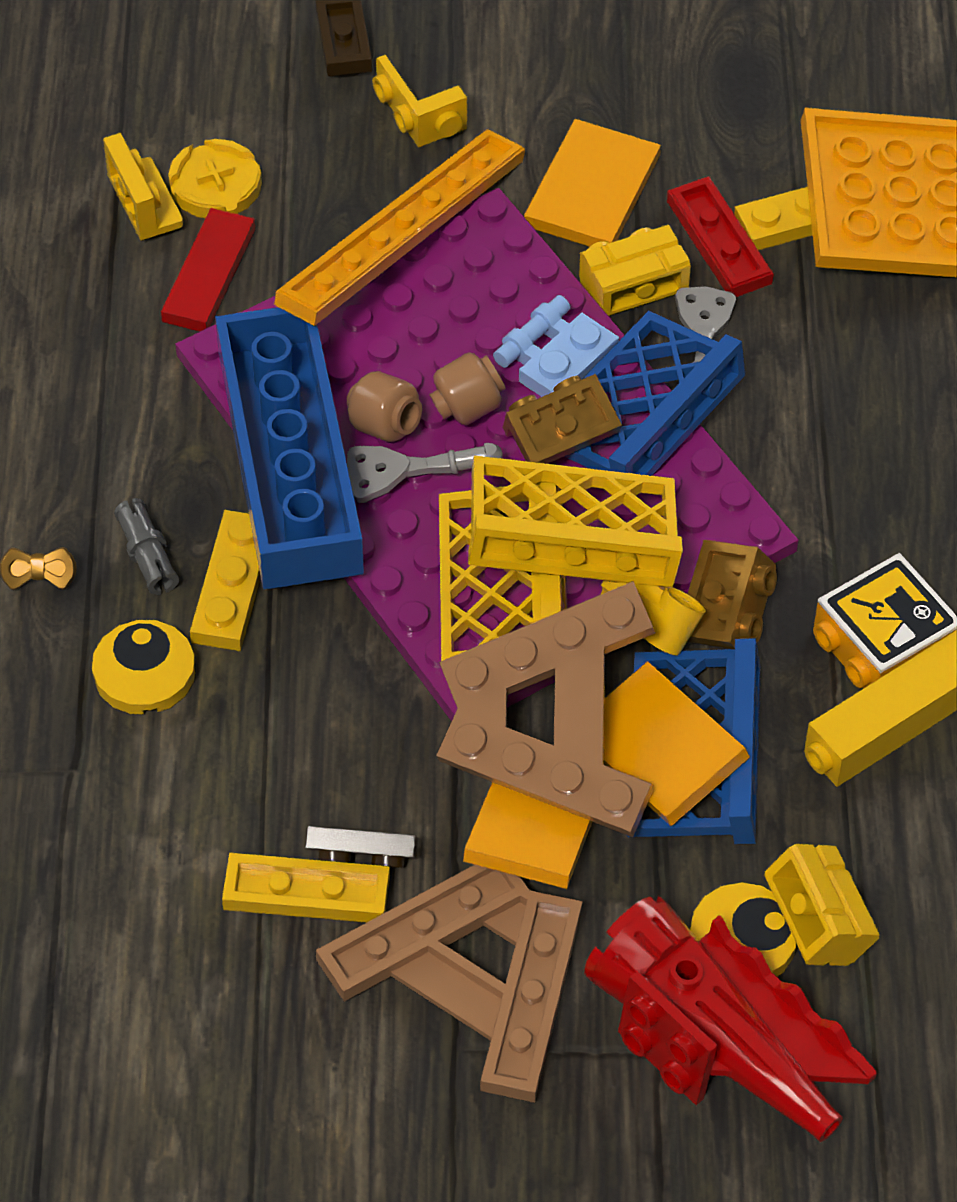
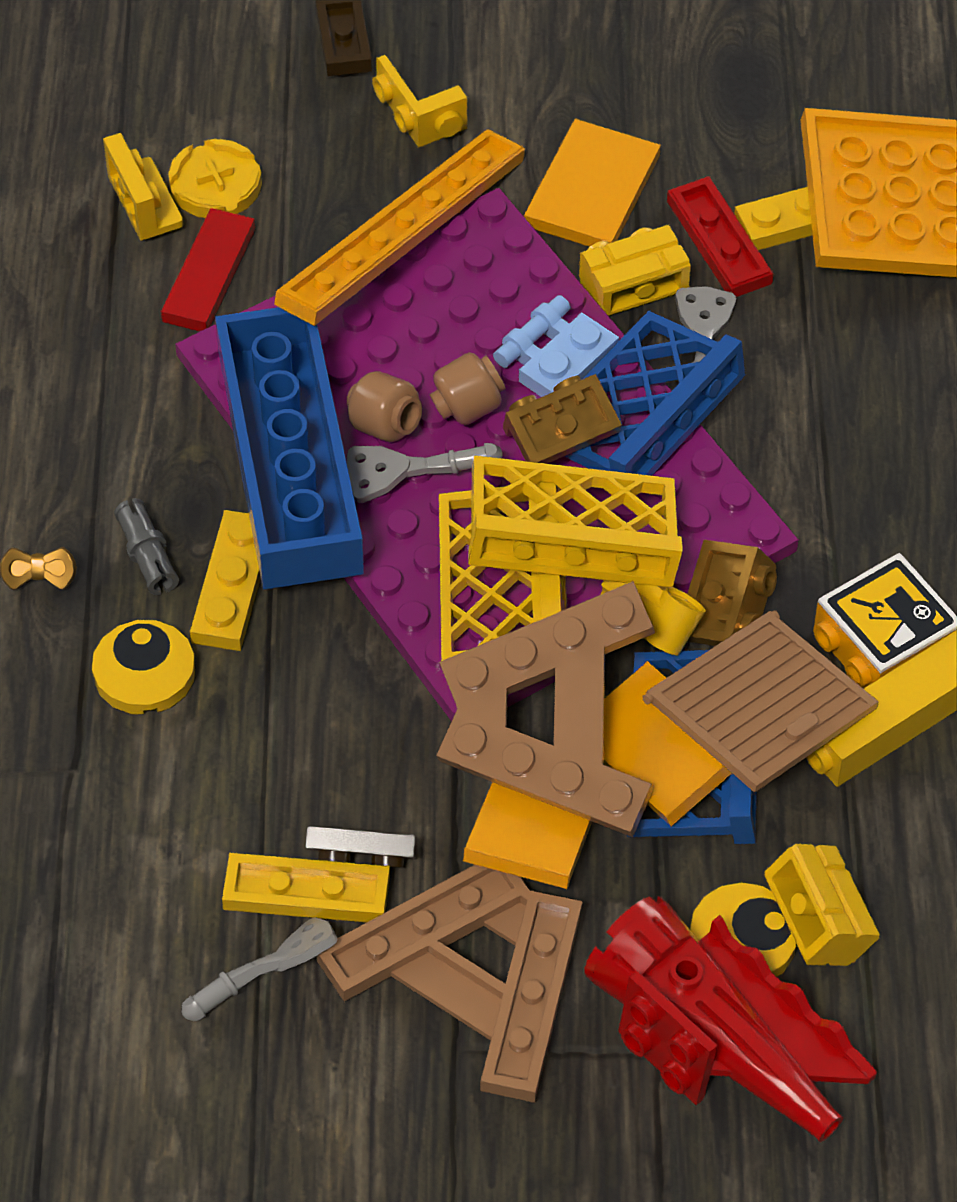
none -> light grey piece [182,917,338,1021]
none -> medium nougat piece [642,611,879,792]

